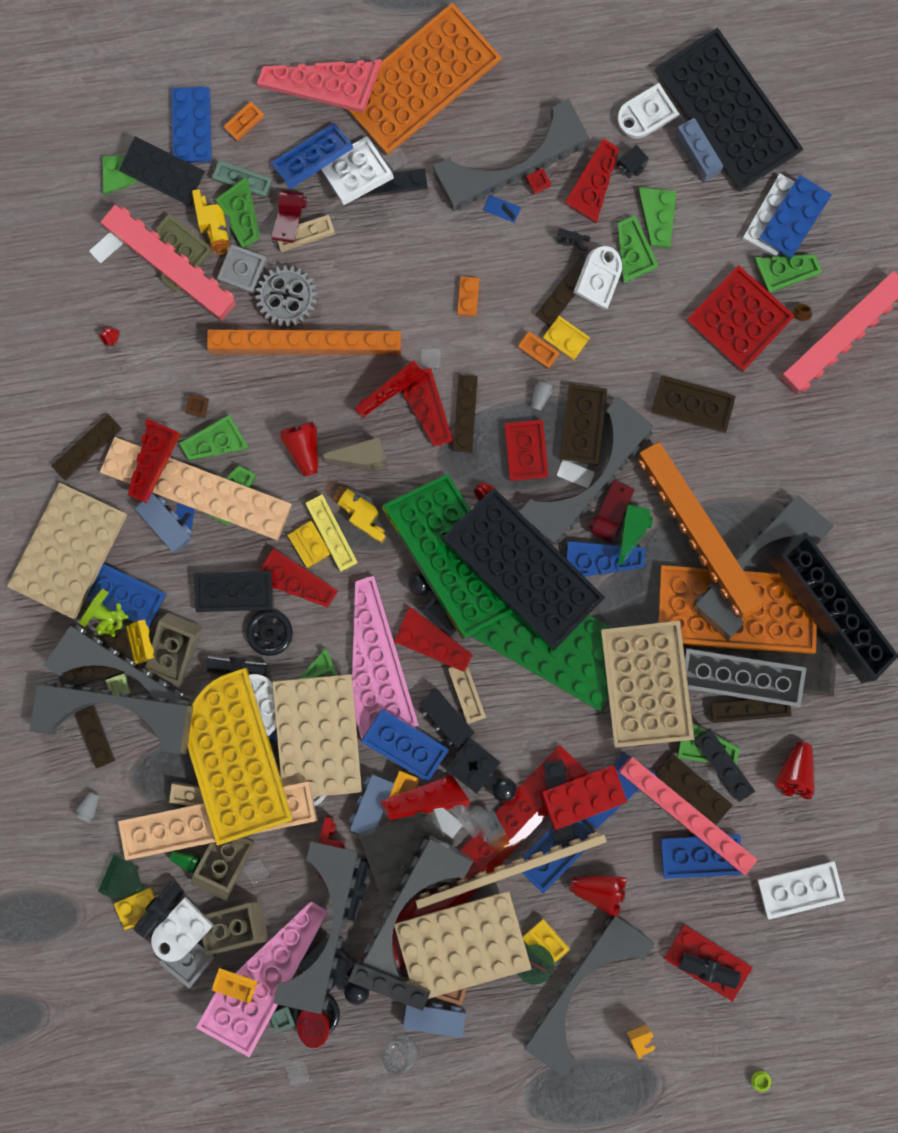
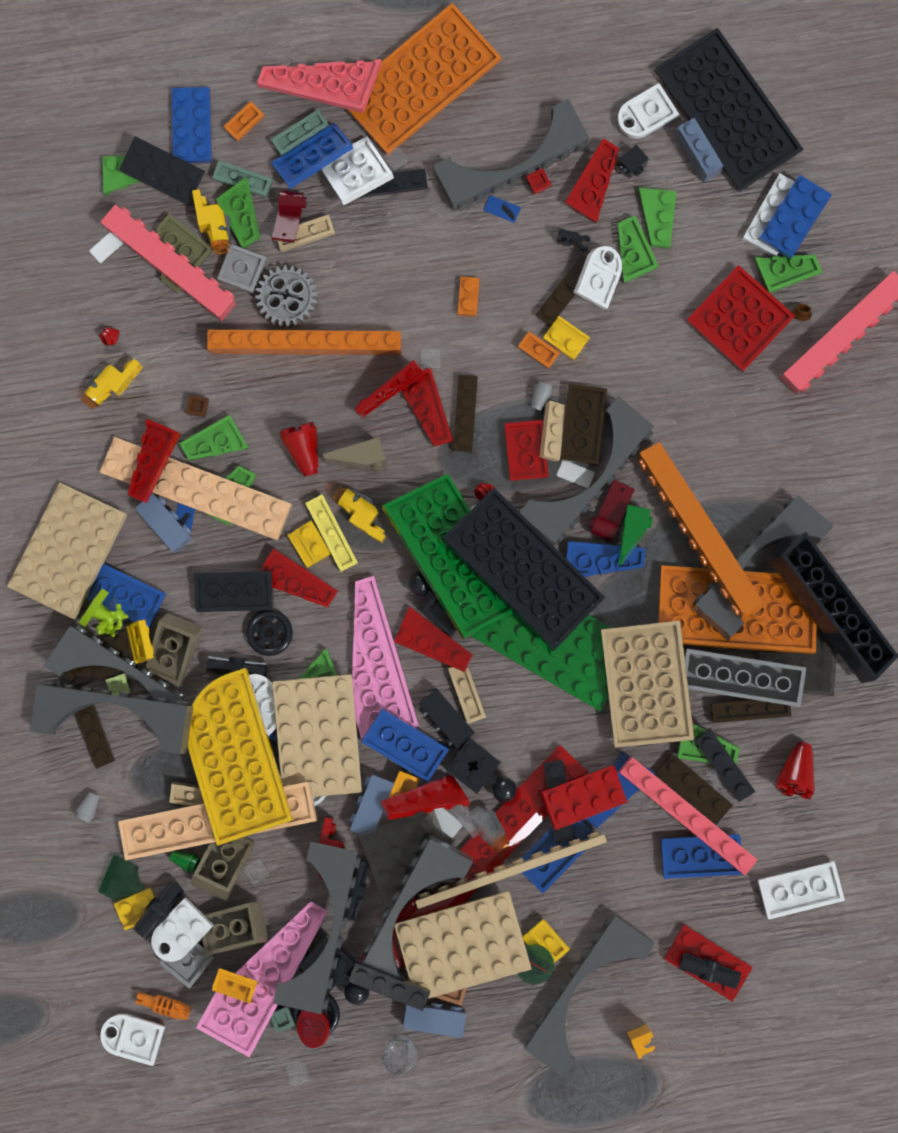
dark brown plate [51,414,122,481] -> none
red cone [570,876,627,917] -> none
dark brown plate [651,375,736,433] -> none
lime plate [751,1071,771,1092] -> none
none -> yellow plate [81,359,143,410]
none -> white plate [101,1014,166,1066]
none -> orange hinge [135,991,191,1020]
none -> sand green plate [271,109,329,156]
none -> tan plate [539,401,566,462]

